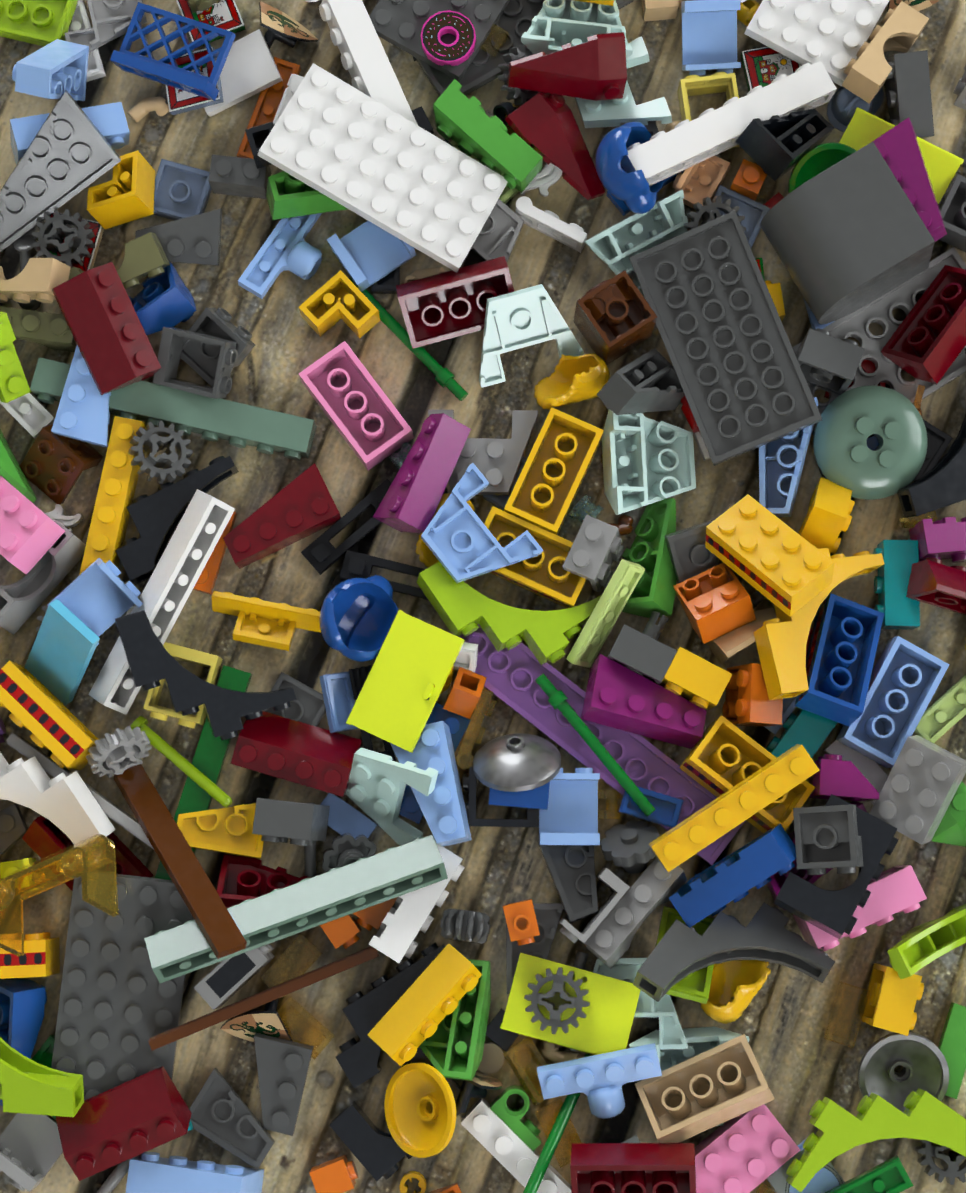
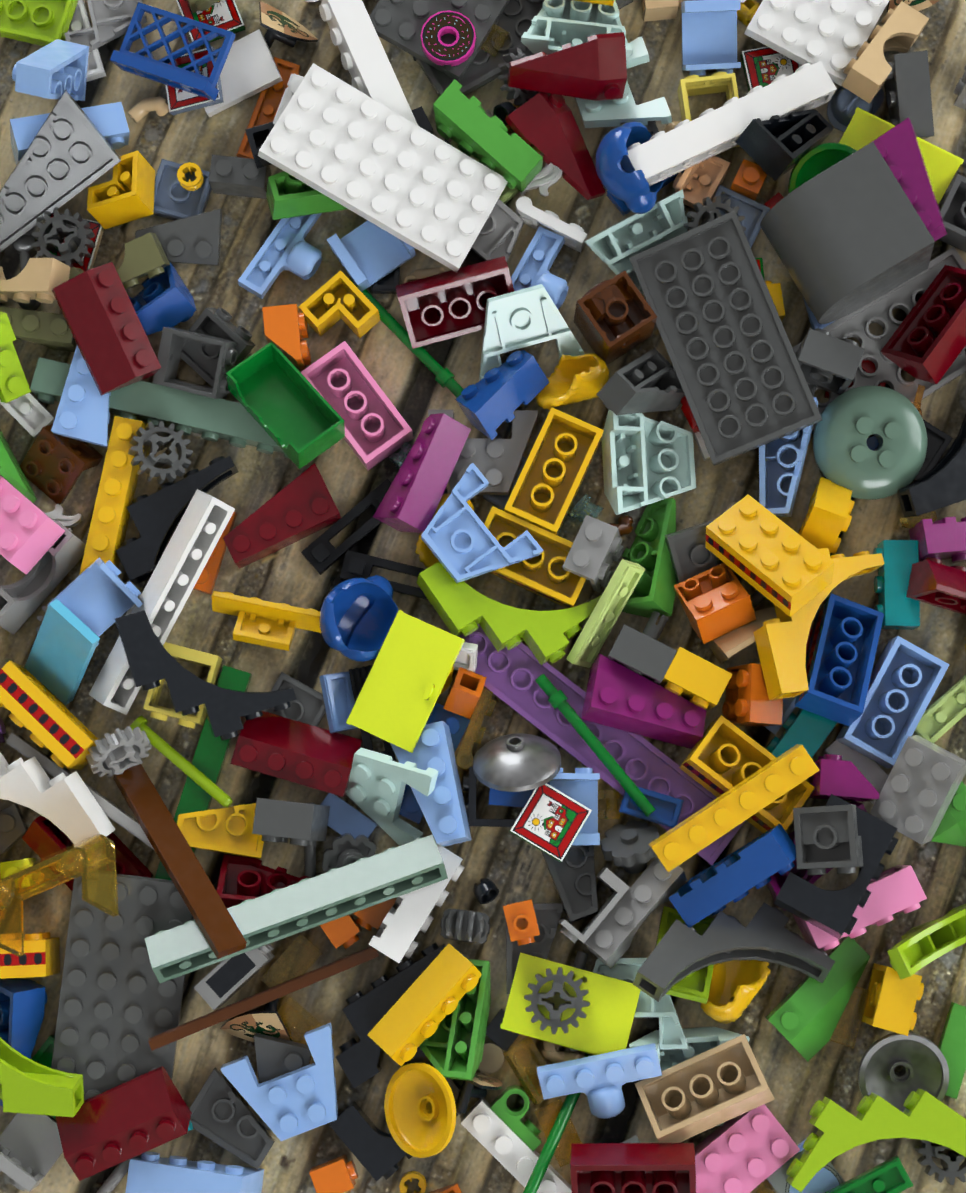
none -> yellow bush [177,162,204,191]
none -> light blue wing [220,1023,338,1141]
none -> green piece [226,341,345,469]
none -> orange slope [262,304,311,372]
none -> blue wedge [455,349,549,440]
none -> black hinge [473,878,499,904]
none -> tile [510,783,592,863]
none -> light blue plate [511,226,569,309]
none -> bright green wedge [765,936,870,1062]

